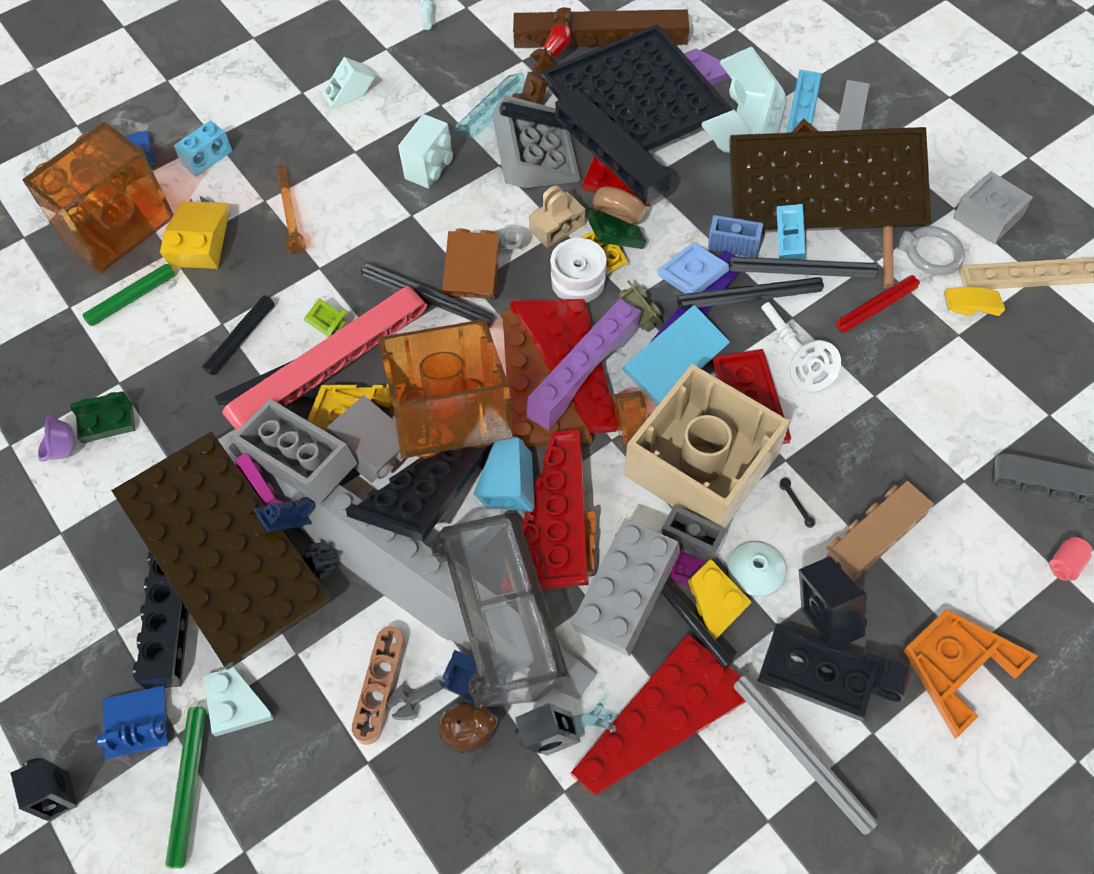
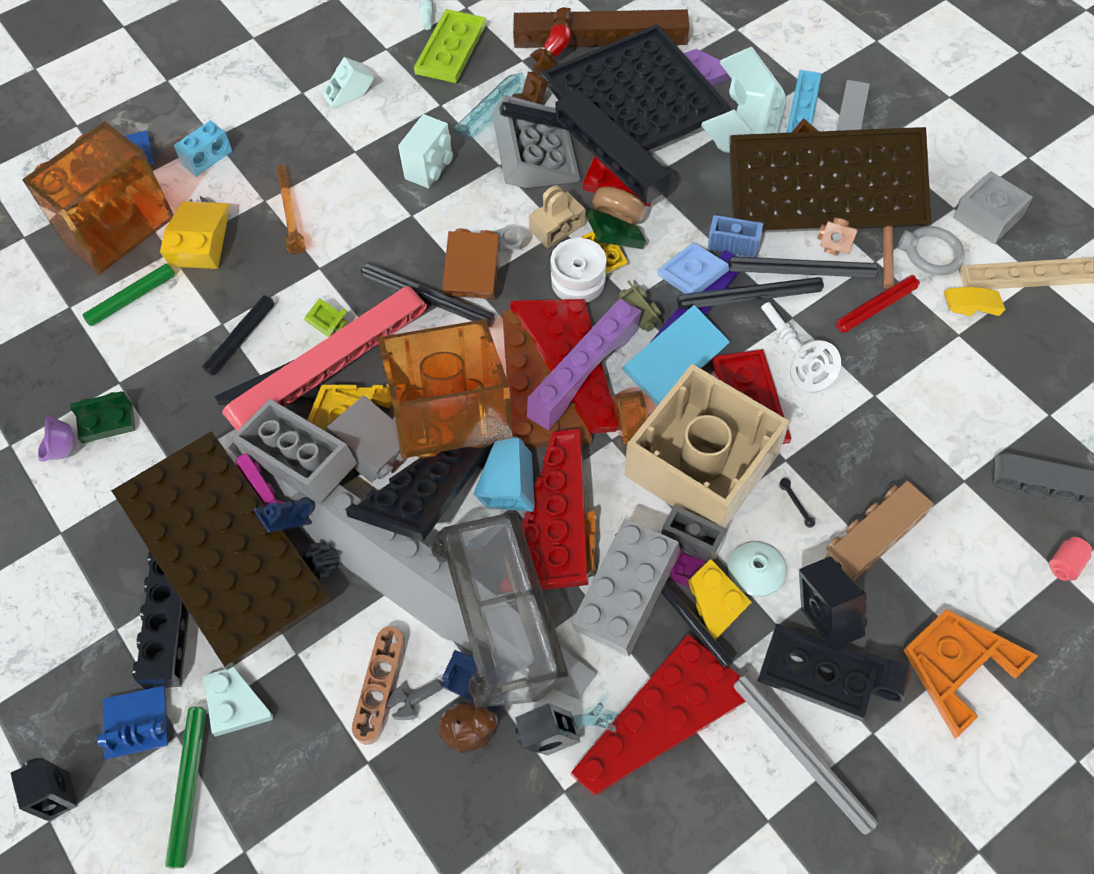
medium azure brick [777,204,806,260] -> none
none -> lime plate [414,9,487,83]
none -> brick [817,217,858,255]

